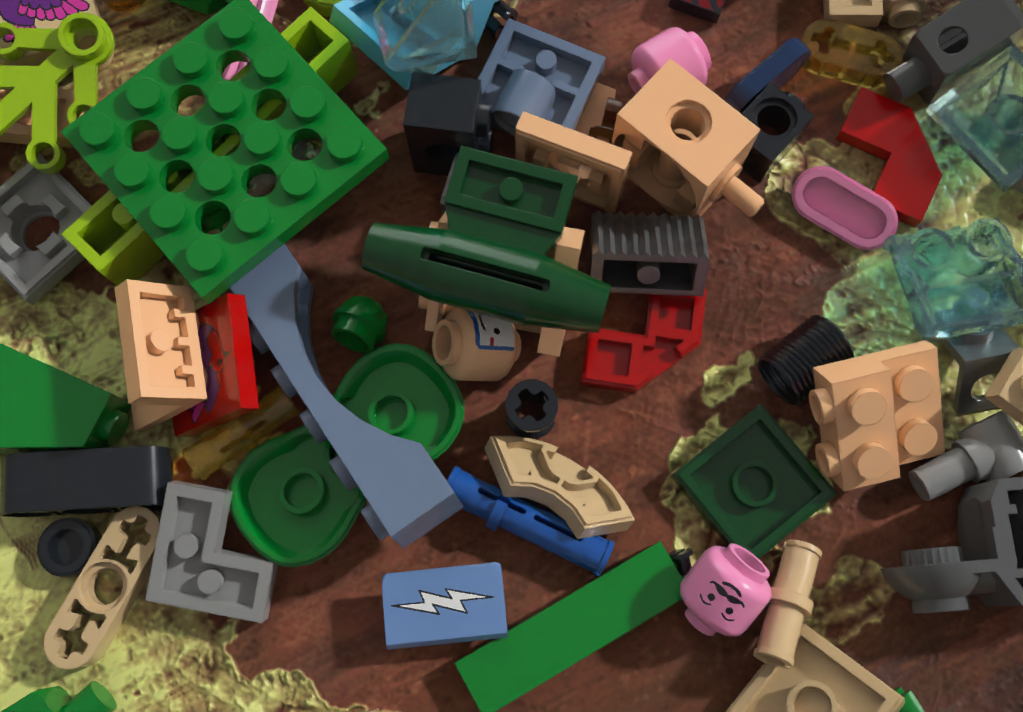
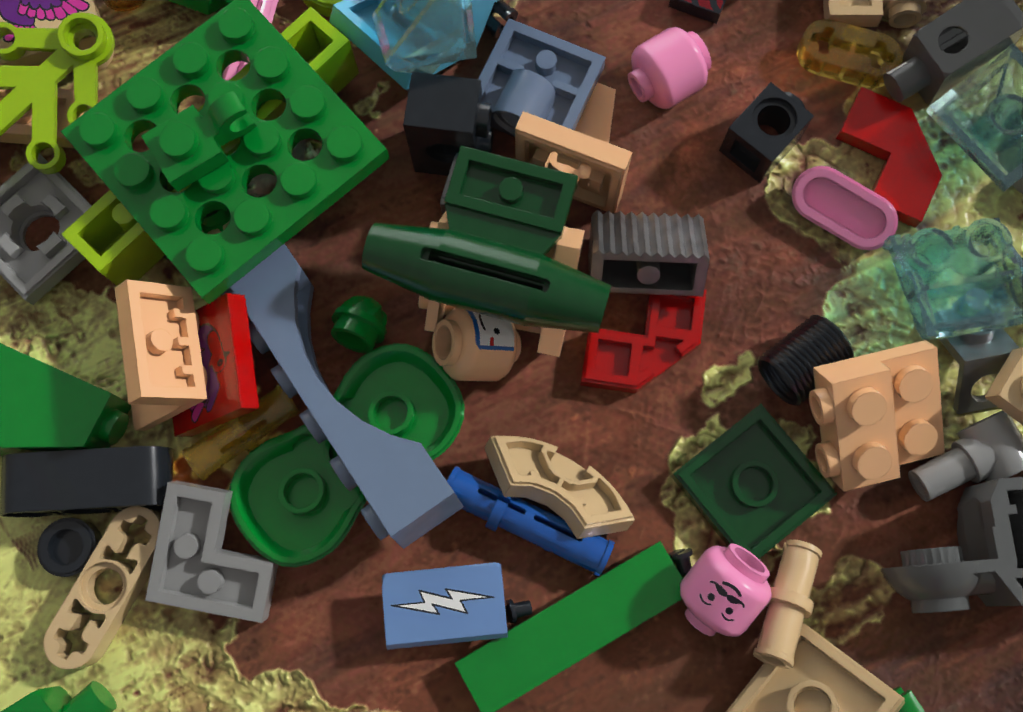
black bush [506,379,558,440] -> none
reddish brown piece [589,97,624,139] -> none
light nougat piece [611,58,764,218] -> none
dark blue tile [723,38,812,114] -> none
none -> green plate [141,91,257,191]
none -> black piece [506,599,532,624]

